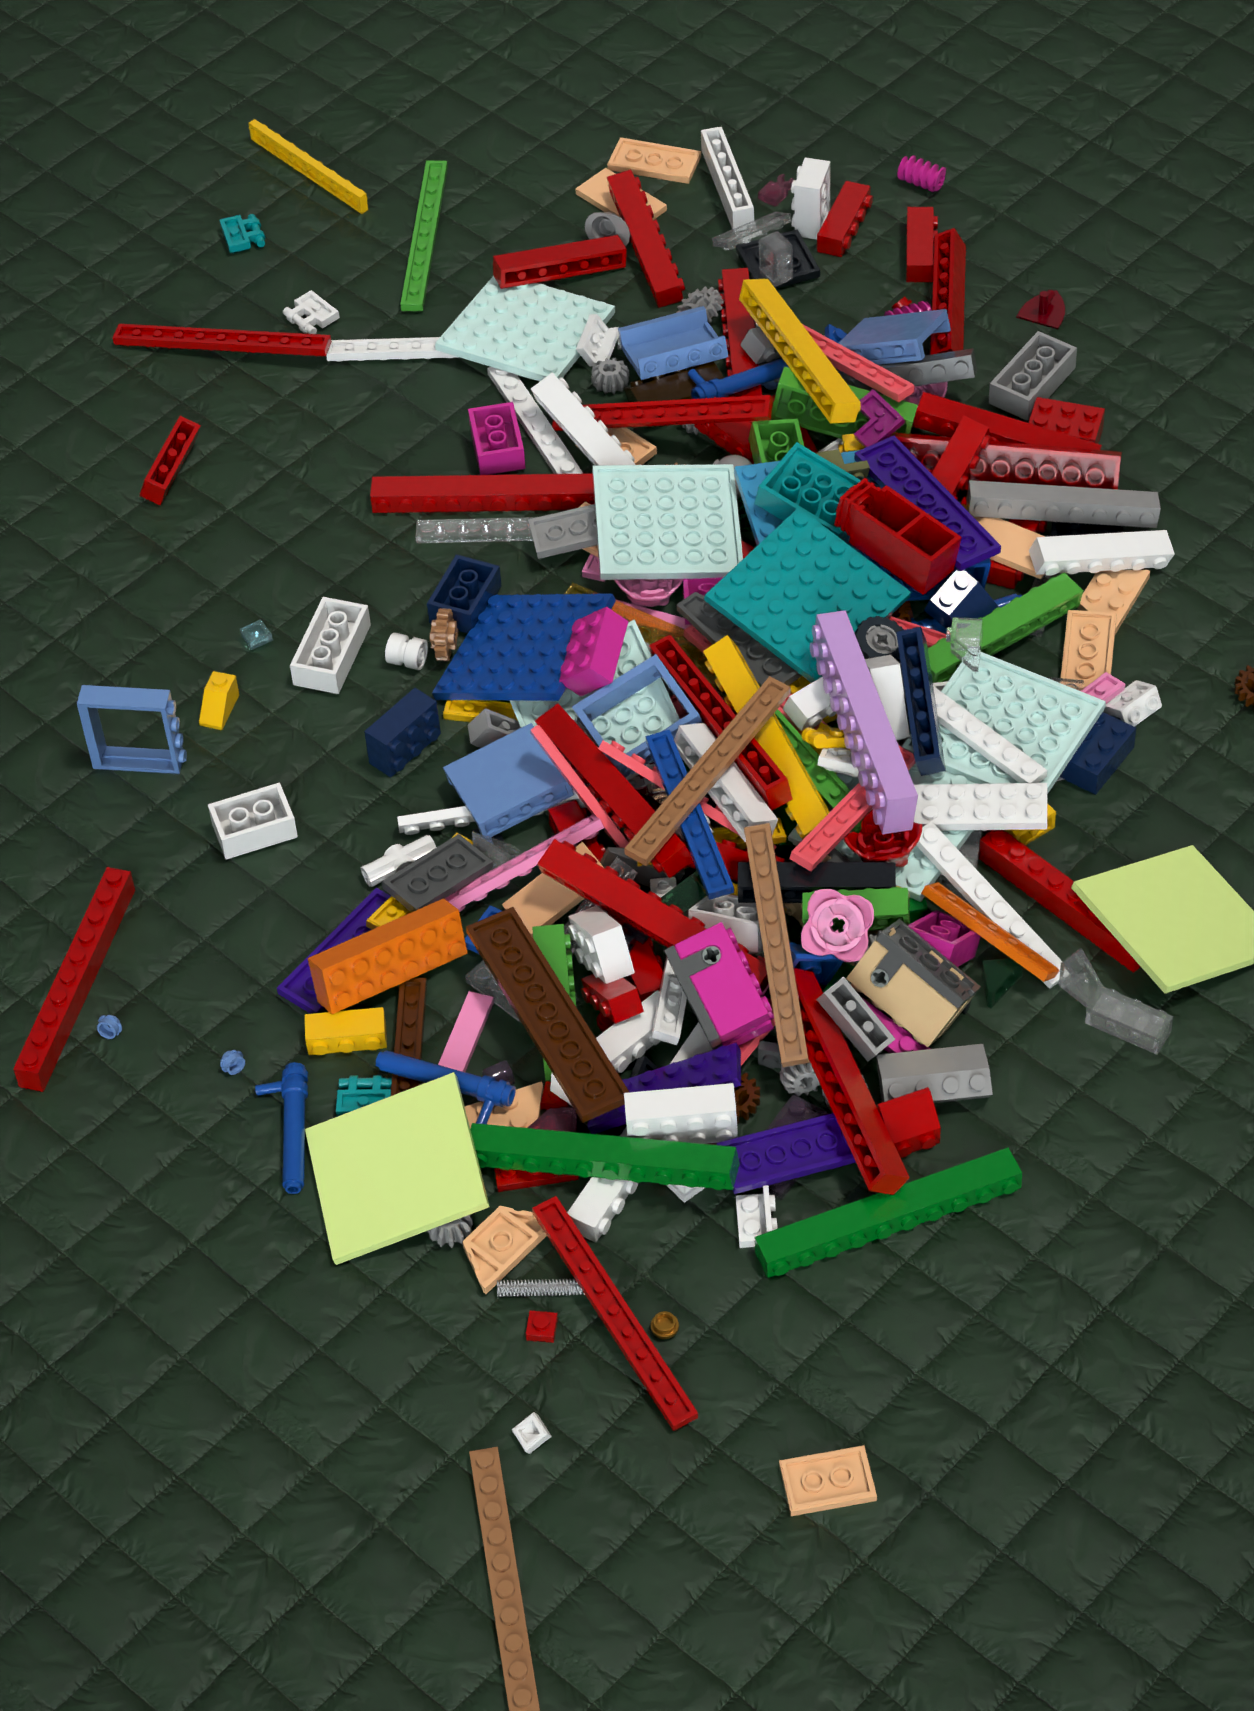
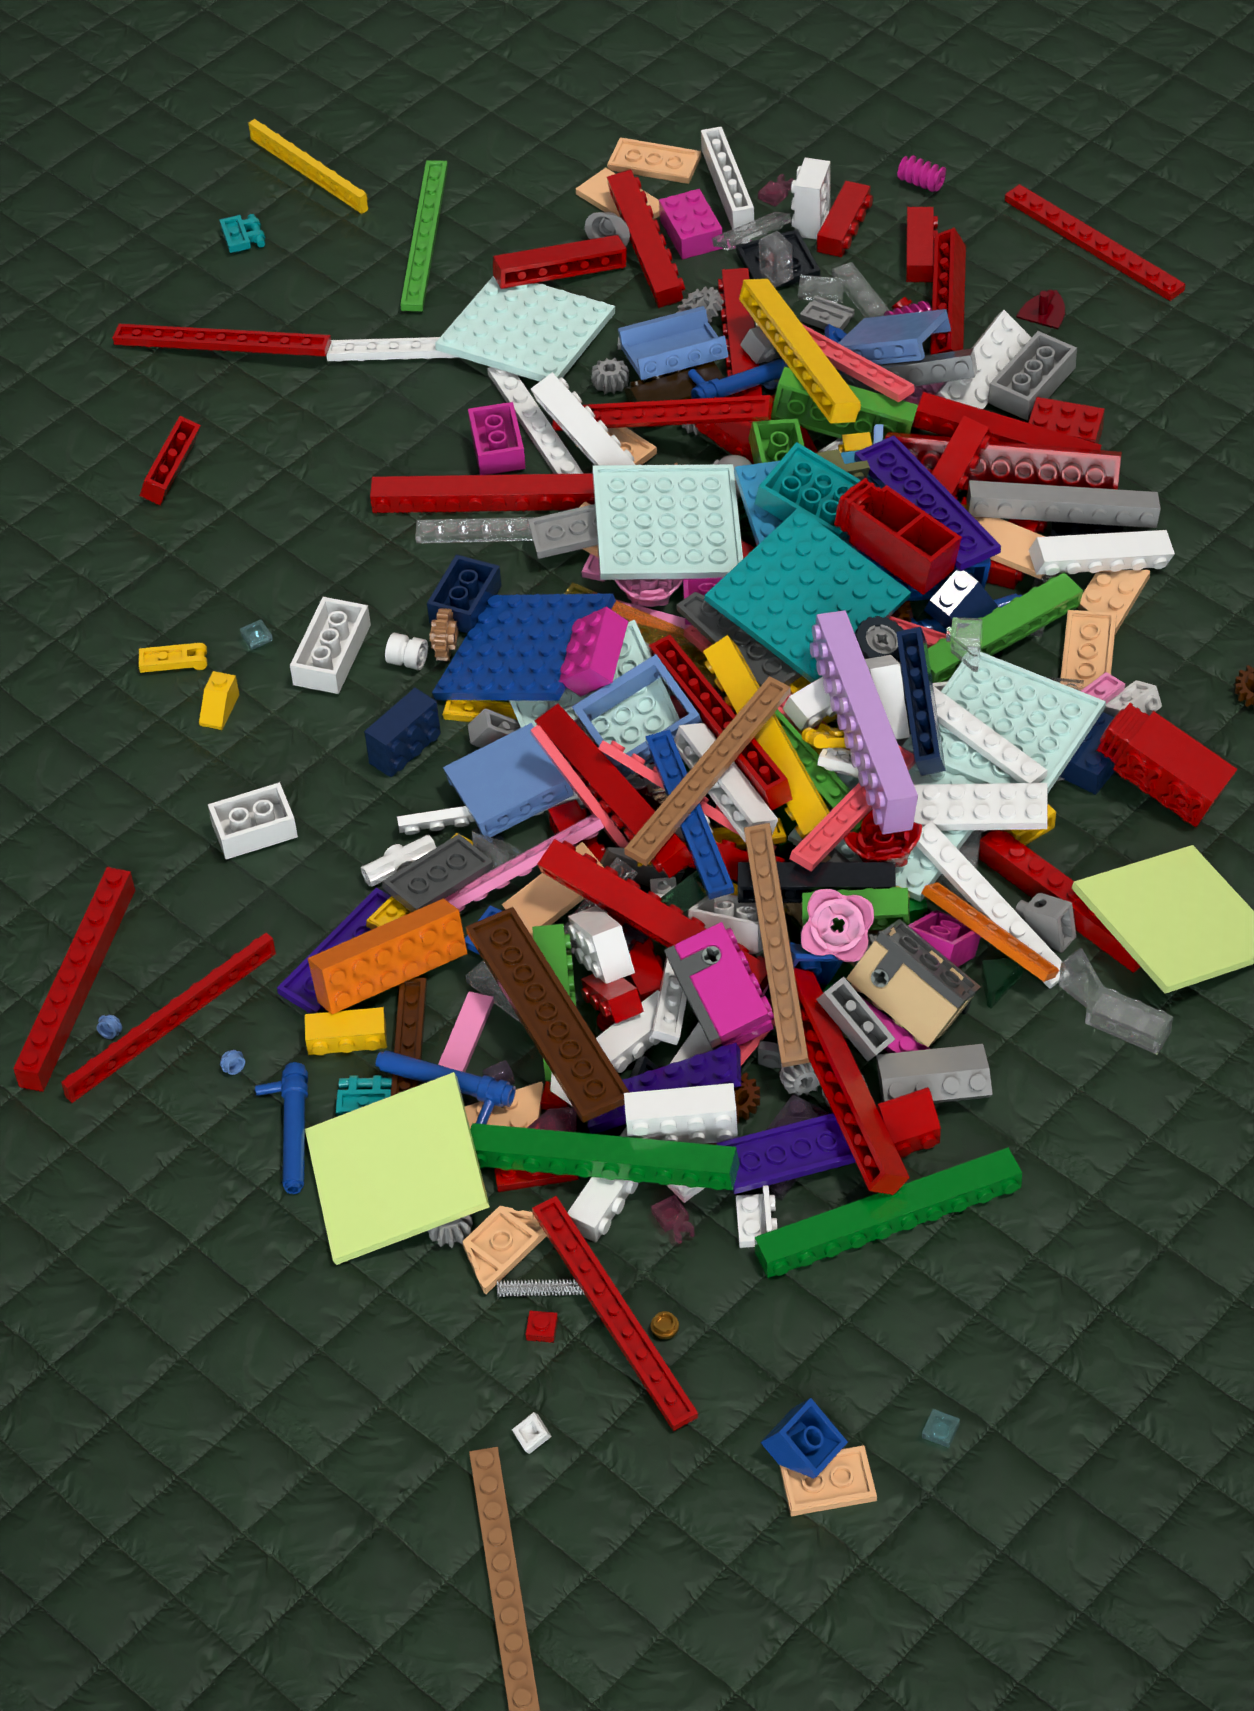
medium blue window [77,685,187,774] -> none
white plate [283,290,340,334] -> none
white bracket [576,314,619,367] -> none
magenta plate [854,389,905,448] -> none
none -> red plate [61,932,276,1103]
none -> yellow plate [139,643,207,673]
none -> clear pink plate [651,1194,695,1244]
none -> dark pink brick [659,189,723,260]
none -> blue slope [760,1398,848,1479]
none -> clear plate [798,275,845,303]
none -> light grey plate [800,296,855,330]
none -> clear plate [832,262,889,318]
none -> clear light blue plate [922,1409,960,1448]
none -> white plate [935,310,1031,409]
none -> red plate [1005,184,1185,301]
none -> light grey torso [1015,893,1076,953]
none -> red piece [1096,702,1237,827]

